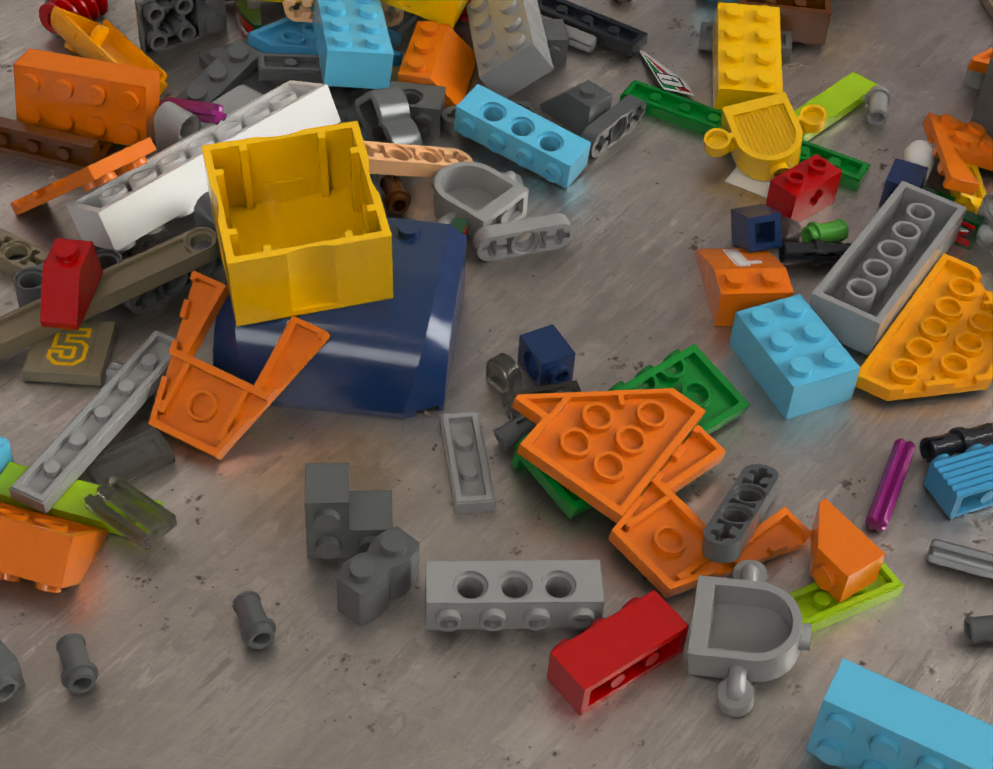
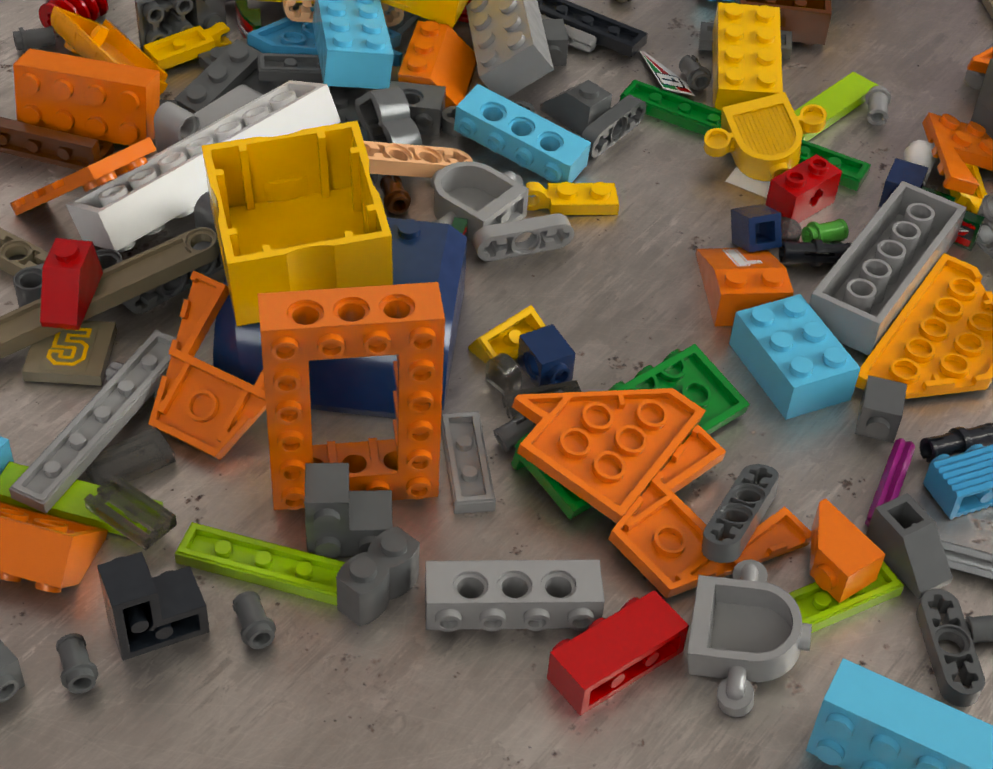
magenta axle [159,97,227,125] -> none
none -> dark grey pin [13,26,56,53]
none -> black brick [97,552,210,661]
none -> yellow plate [143,22,232,70]
none -> lime tile [175,522,345,606]
none -> orange brick [258,282,445,510]
none -> yellow slope [468,305,546,371]
none -> yellow plate [525,182,619,215]
none -> dark grey pin [679,55,711,90]
none -> dark grey brick [855,375,907,443]
none -> dark grey slope [866,493,953,599]
none -> dark grey beam [916,589,985,707]

